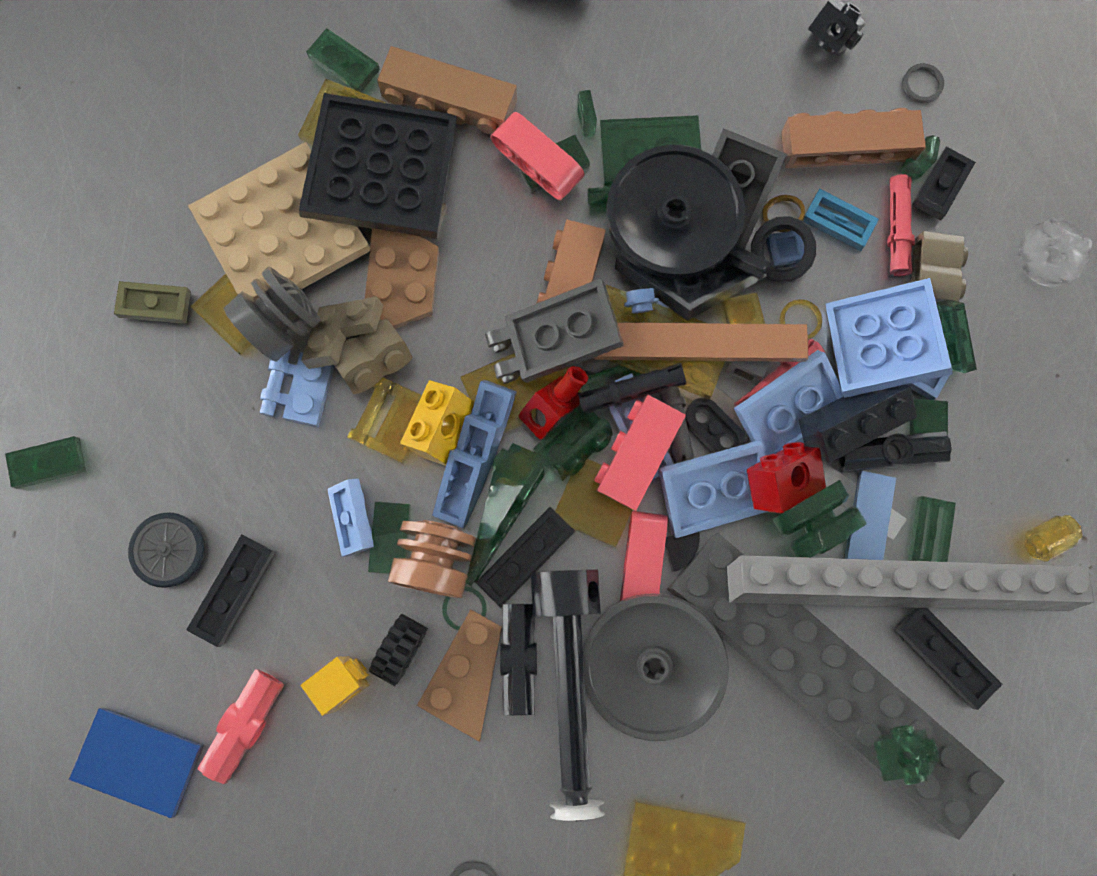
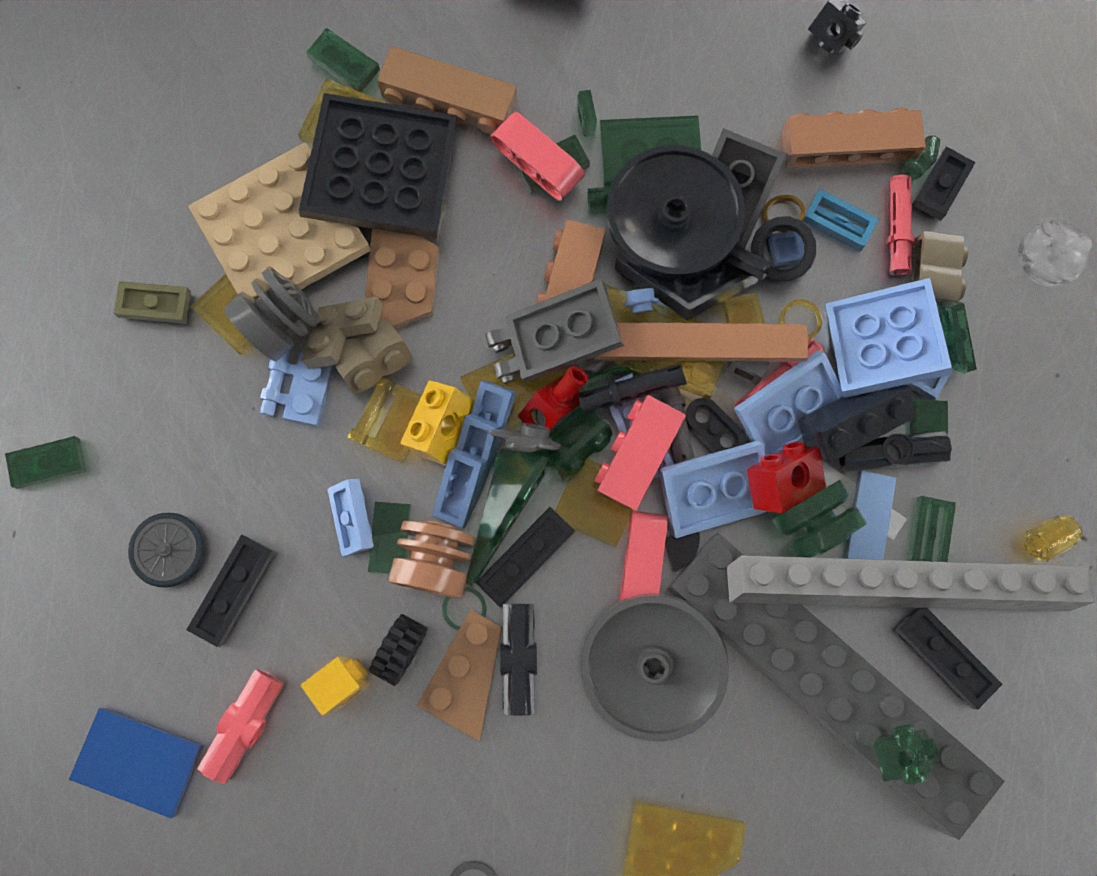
black piece [531,569,605,821] -> none
dark grey piece [903,63,944,103] -> none
none -> dark grey plate [489,423,560,453]

